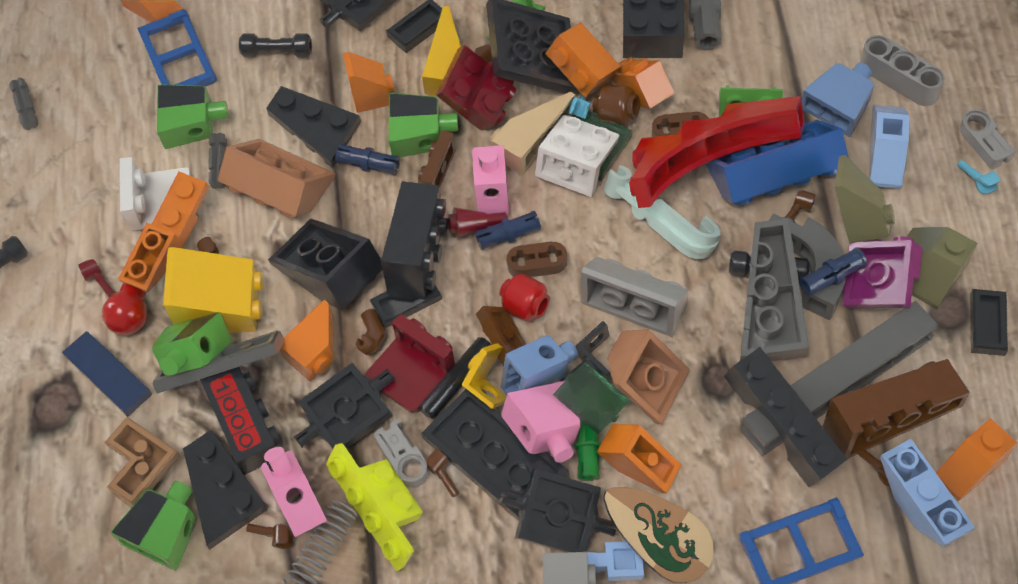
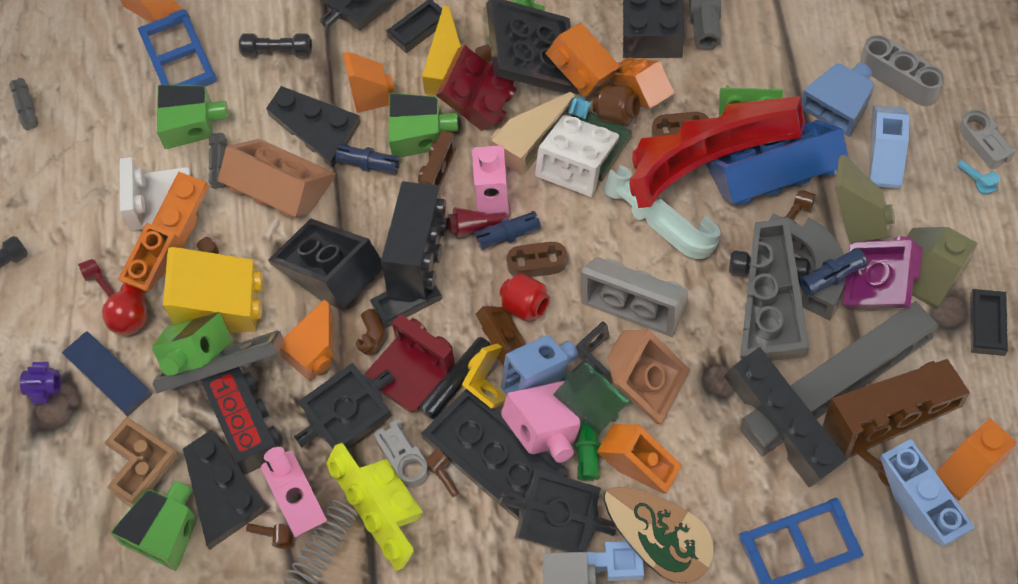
none -> dark purple gear [20,362,61,403]

